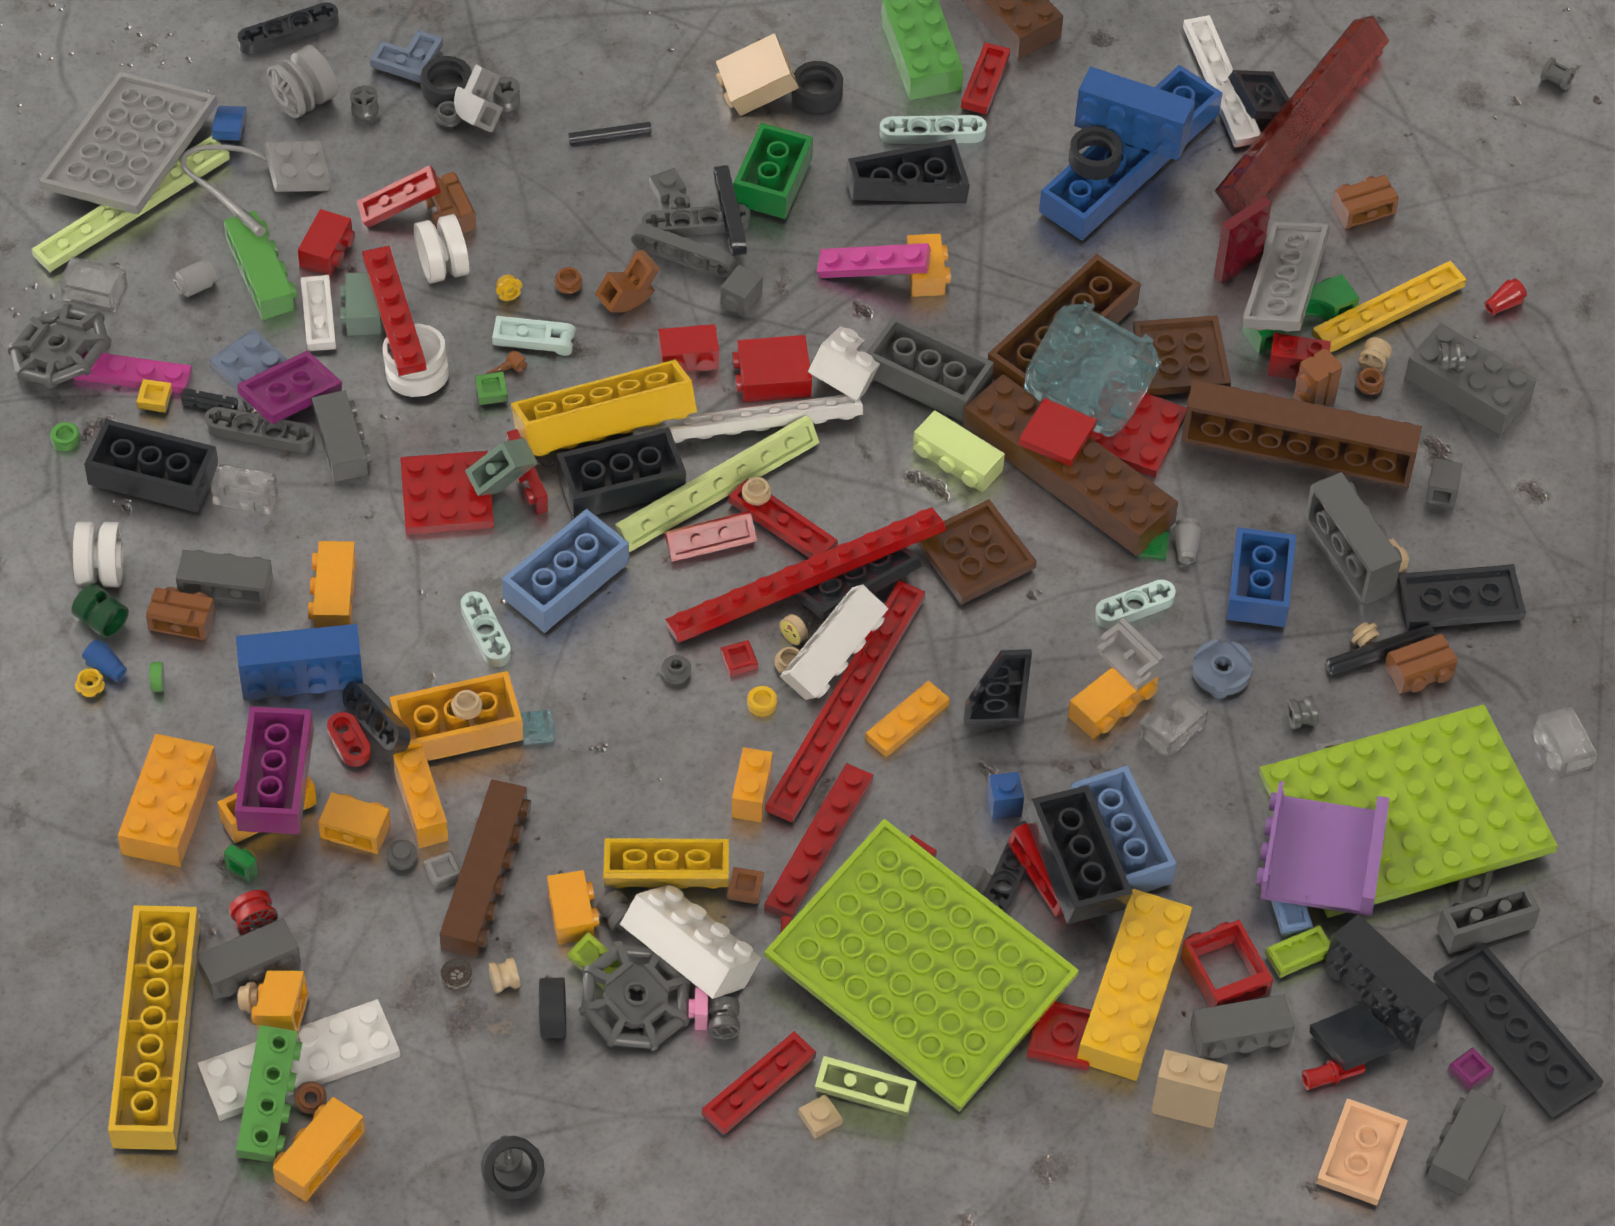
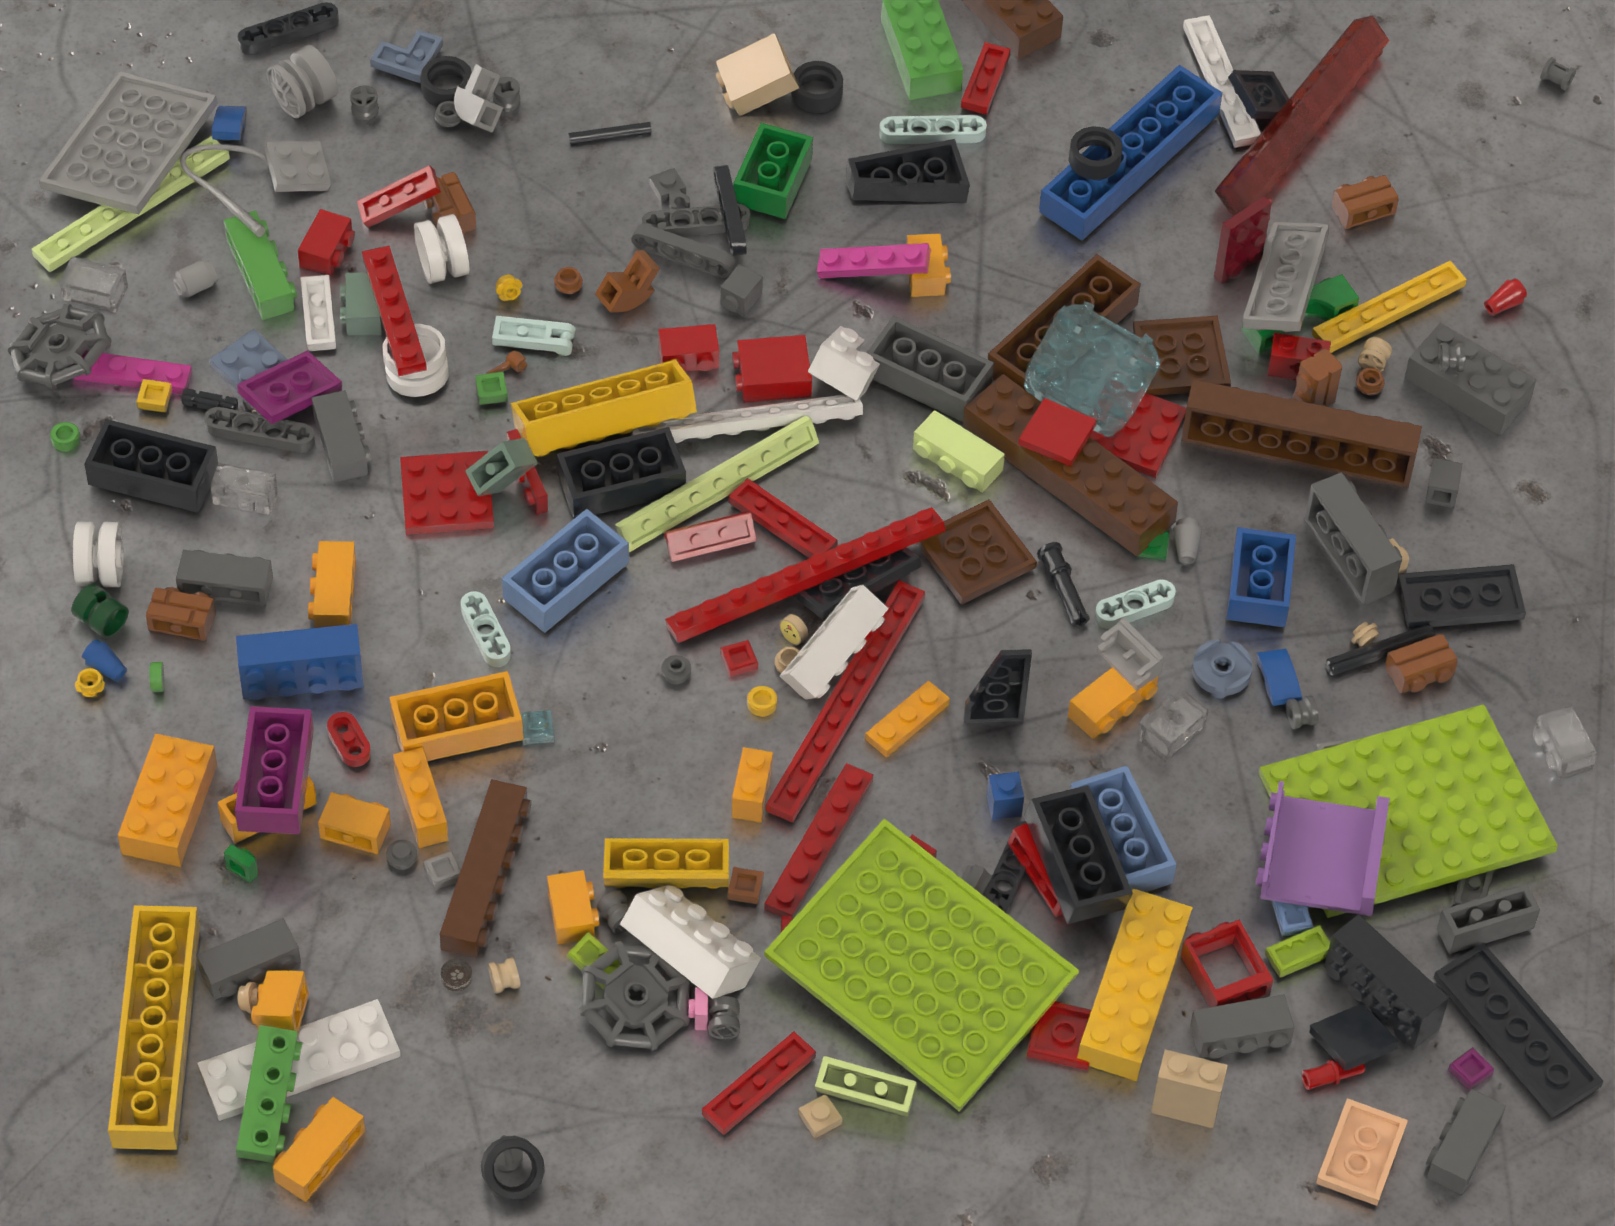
red wheel [228,890,278,935] -> none
dark orange plate [294,1081,327,1114] -> none
black beam [342,681,411,753] -> none
tan plate [451,690,482,720] -> none
black tyre [539,977,566,1038] -> none
tan plate [742,477,771,505] -> none
blue brick [1074,66,1195,160] -> none
none -> black pin [1037,542,1090,627]
none -> blue slope [1257,648,1302,706]

